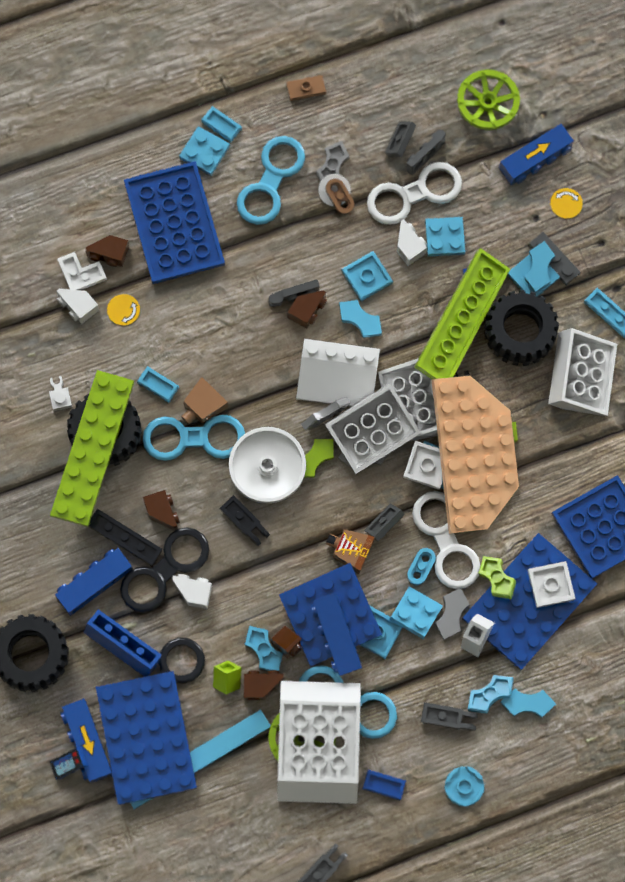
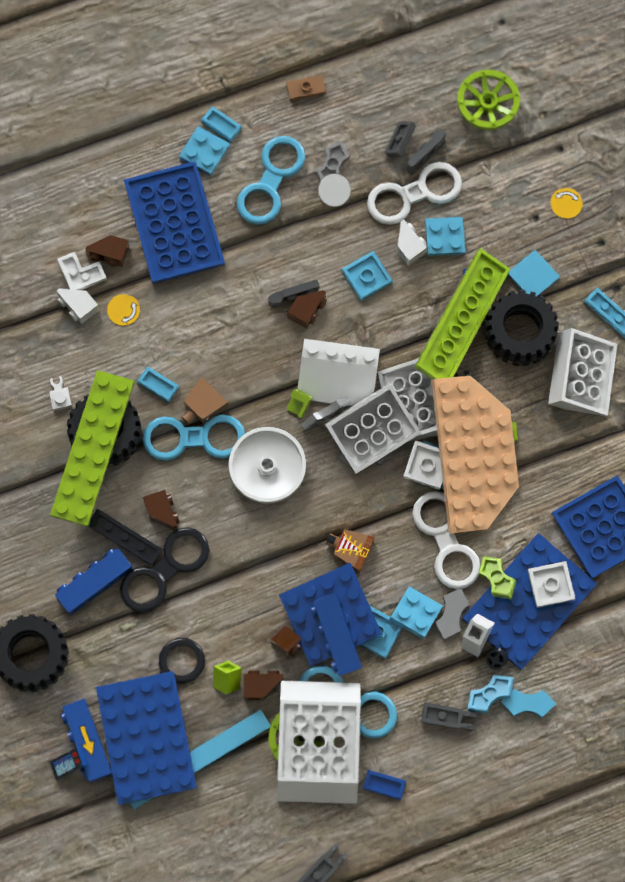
blue brick [84,609,162,677] -> none
white slope [172,574,212,609] -> none
black hinge [220,495,270,546] -> none
medium azure tile [245,626,283,671] -> none
lime tile [304,439,334,478] -> none
medium nougat plate [325,178,354,214] -> none
medium azure tile [339,300,382,338] -> none
dark grey plate [364,503,405,541] -> none
medium azure plate [407,548,436,585] -> none
medium azure tile [444,766,484,807] -> none
blue brick [499,124,574,185] -> none
medium azure tile [525,241,555,293] -> none
dark grey plate [528,232,580,286] -> none
none -> lime panel [287,389,313,418]
none -> black wheel [486,647,509,670]

